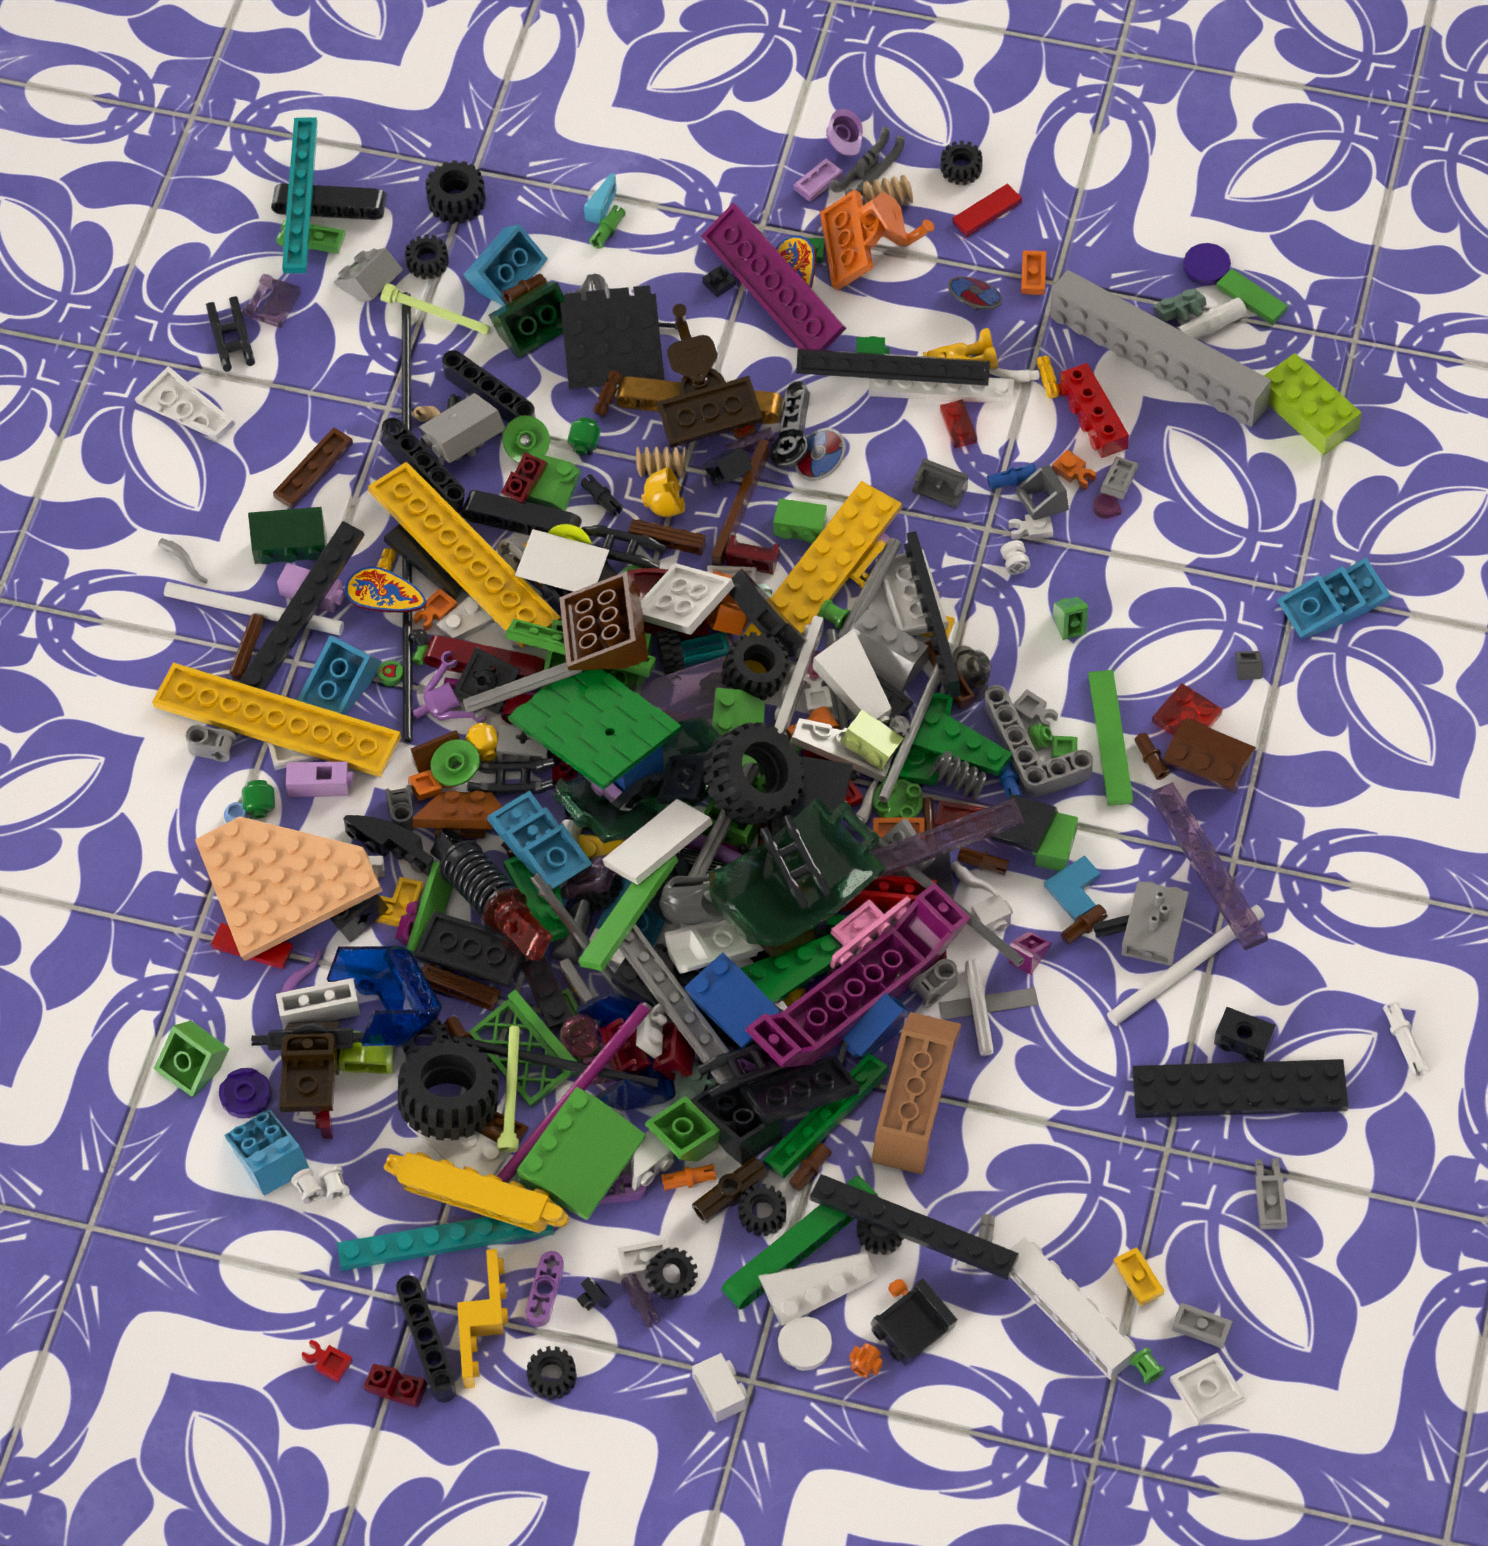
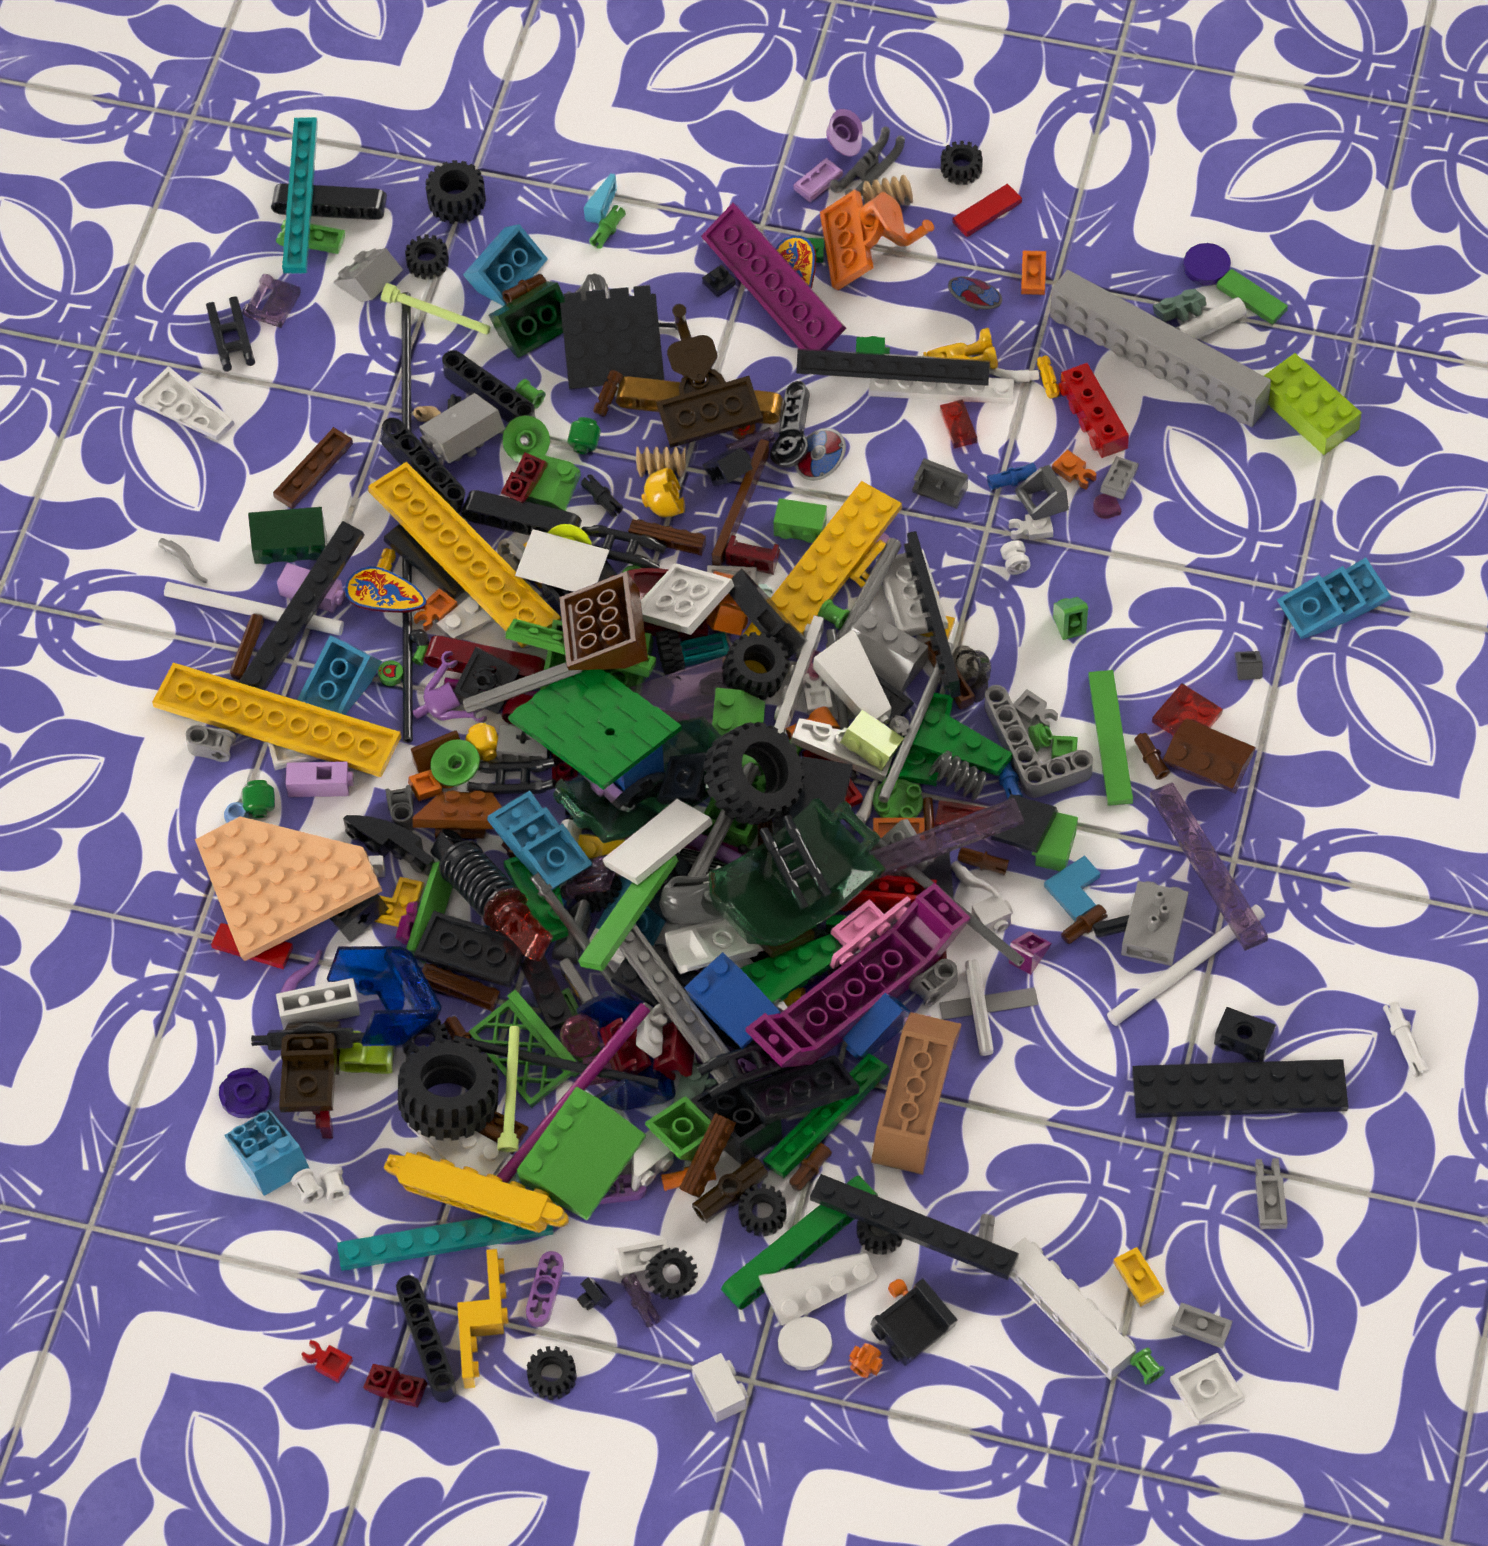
bright green slope [153,1020,230,1097] -> none
none -> bright green bush [515,379,546,409]
none -> reddish brown piece [679,1113,736,1198]

